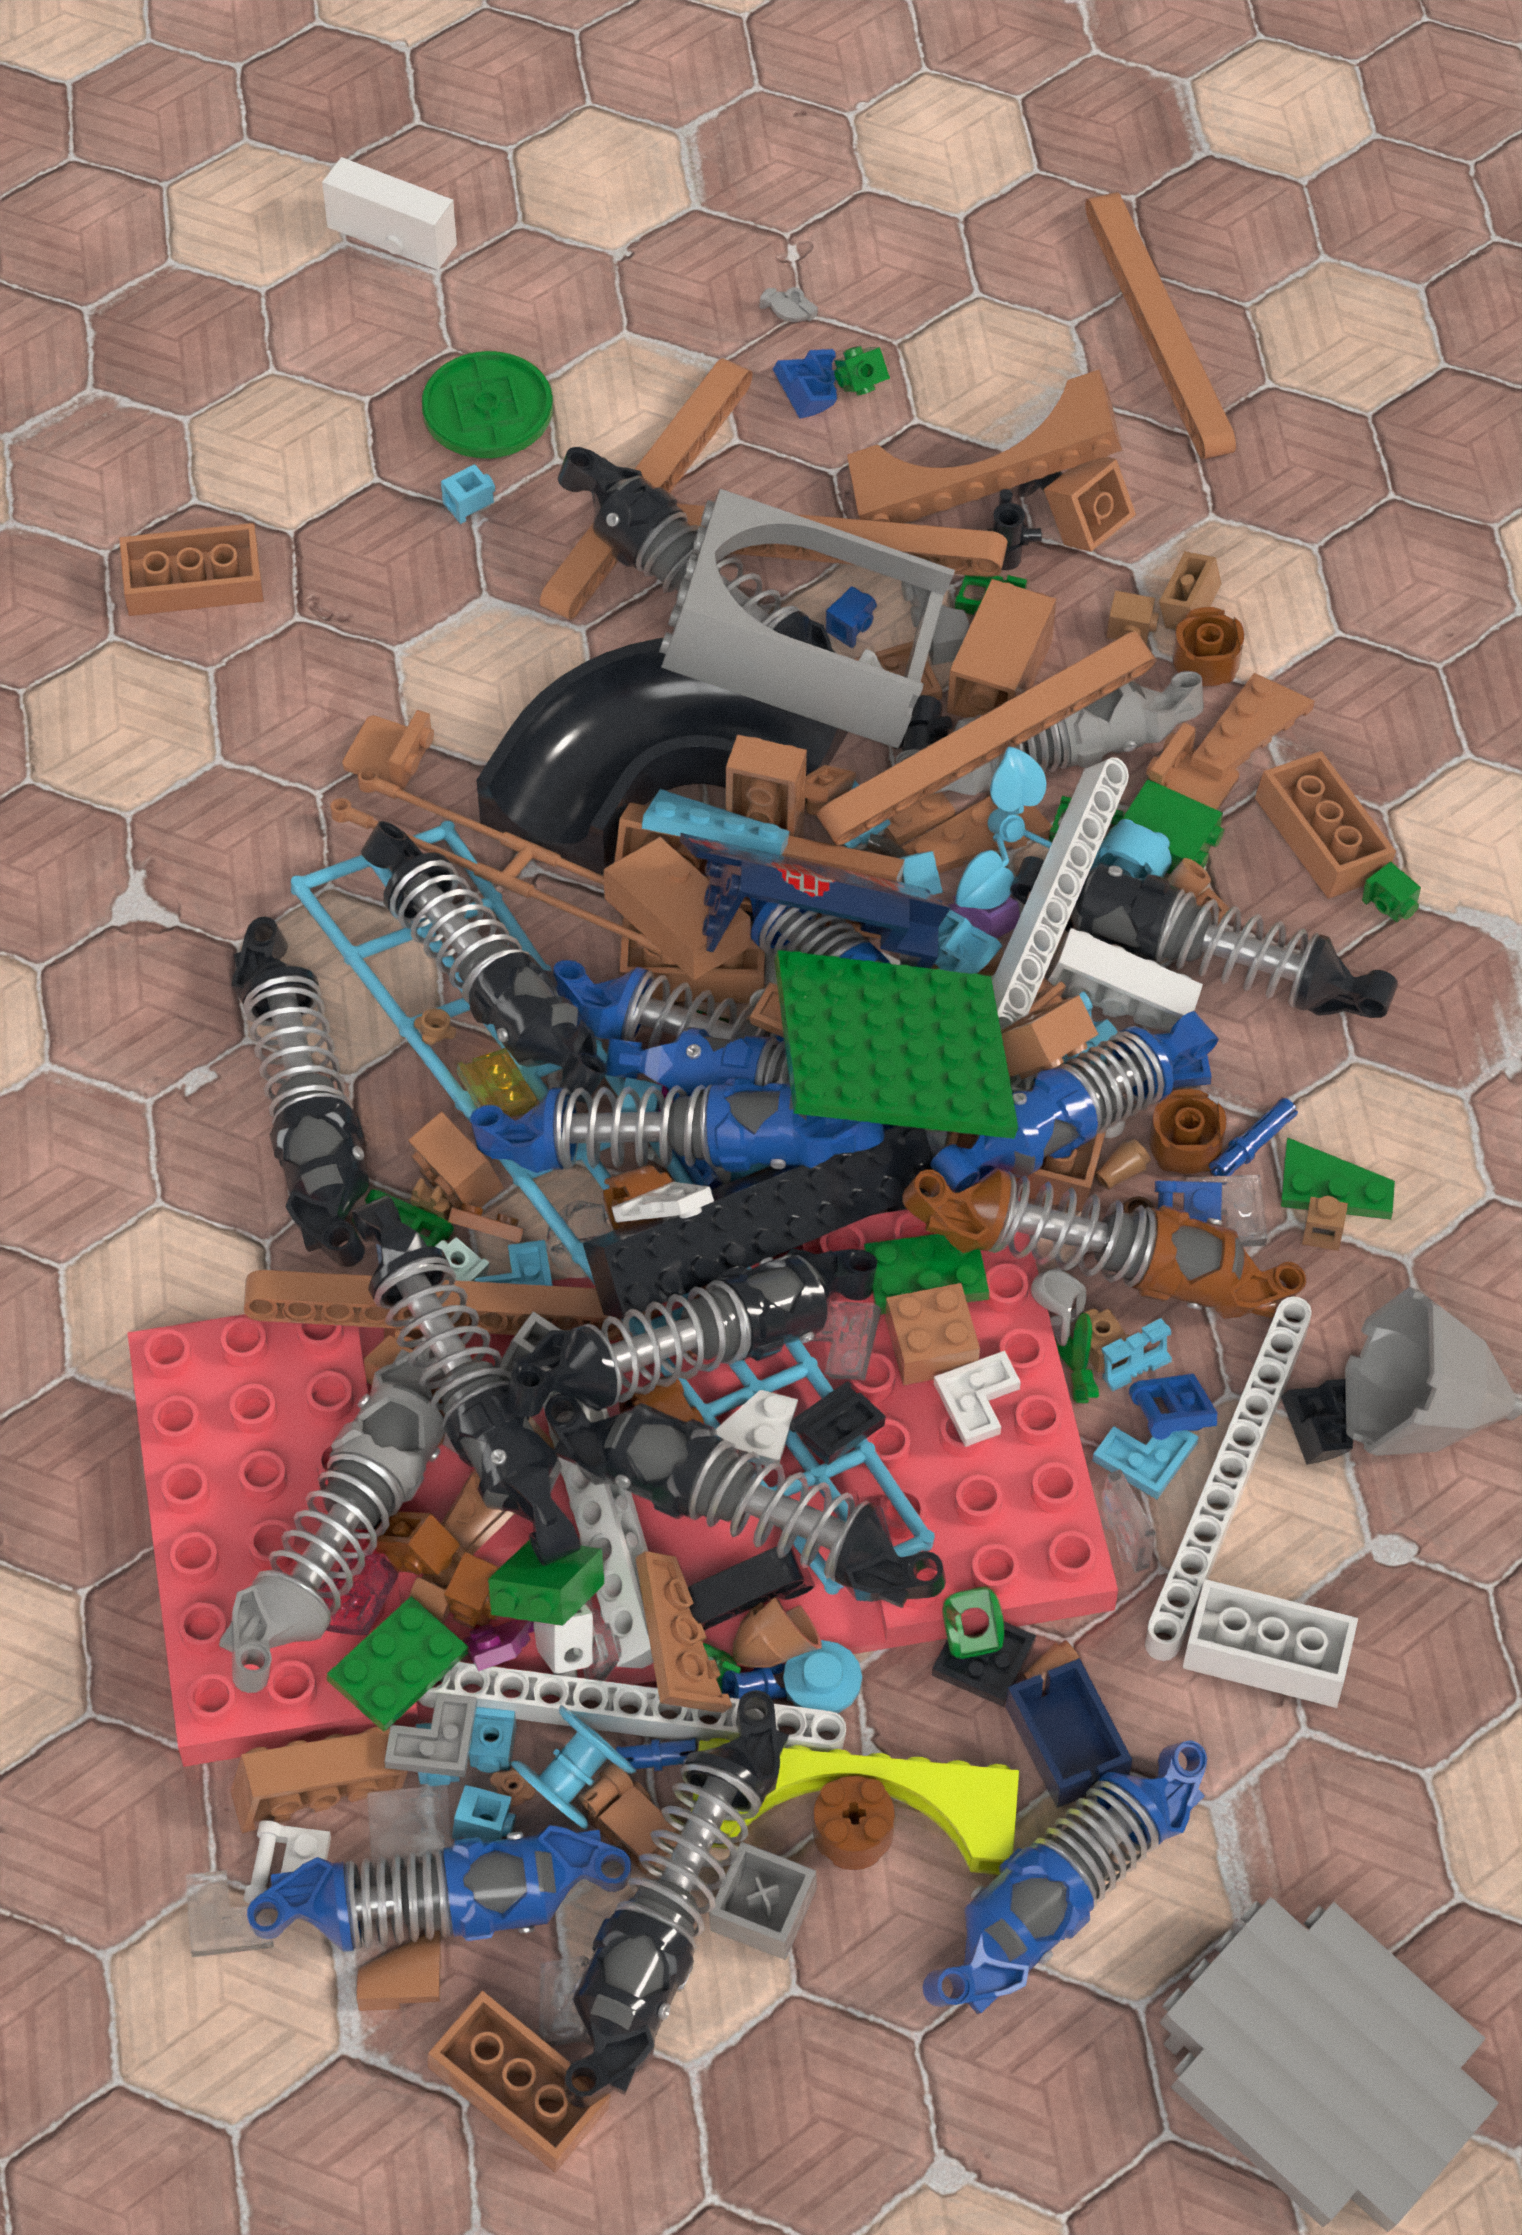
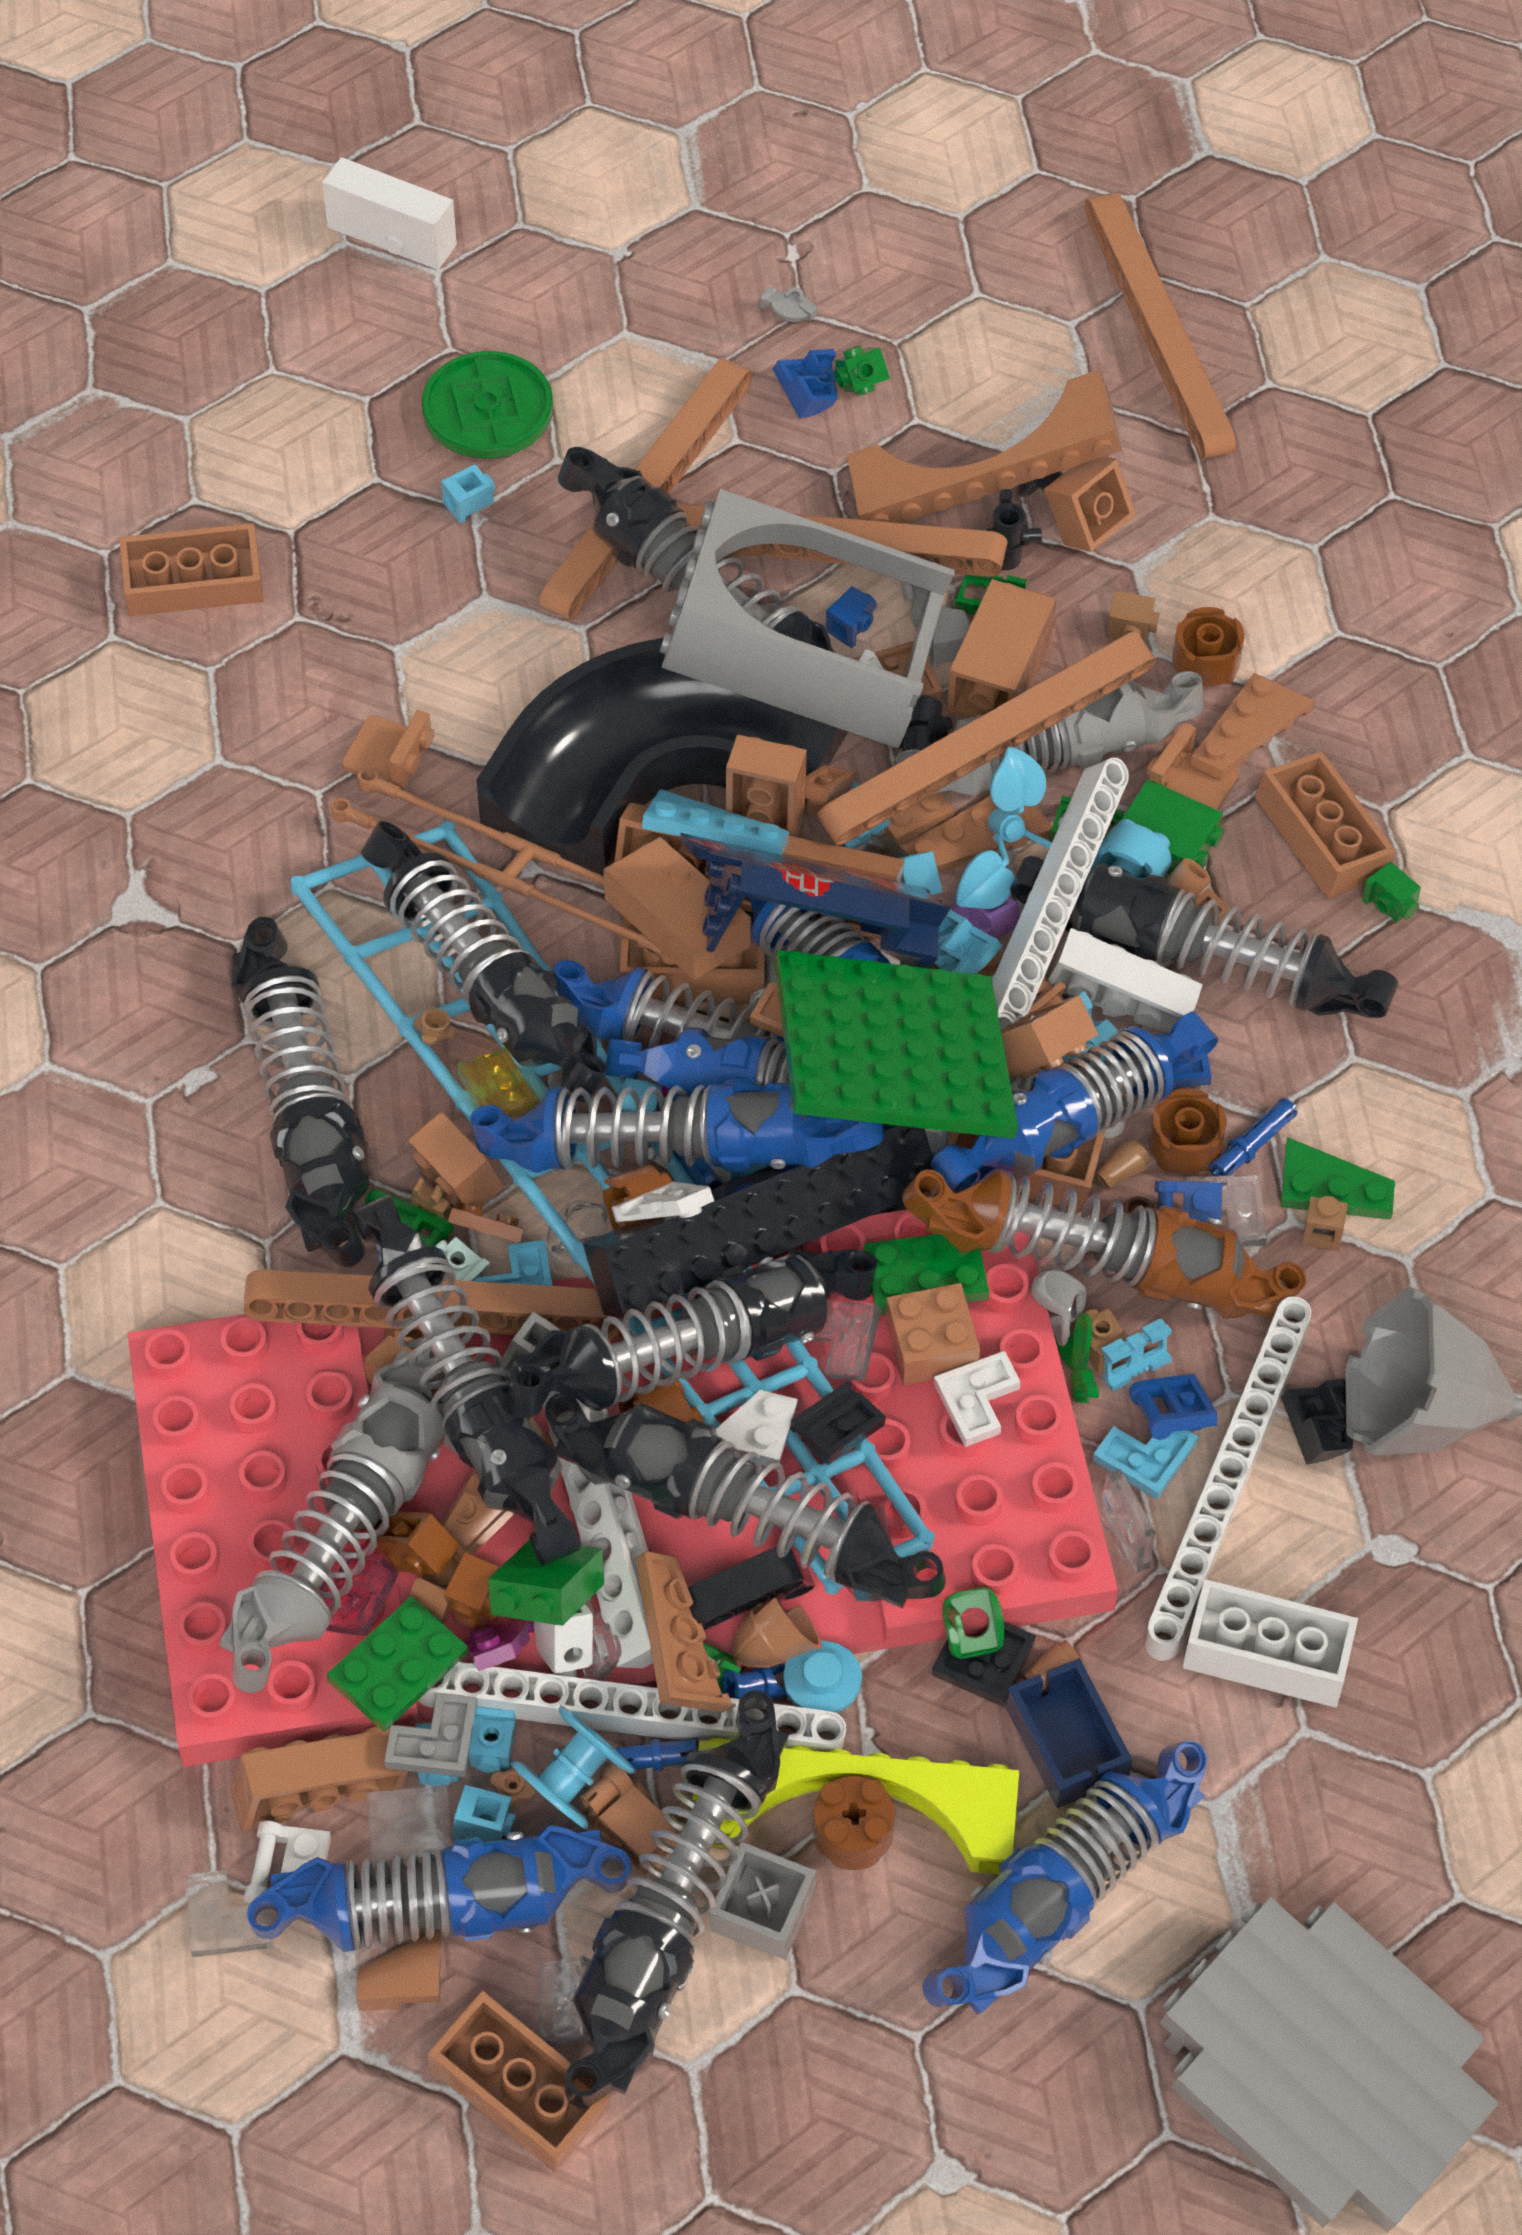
medium nougat brick [1159,551,1222,630] -> none

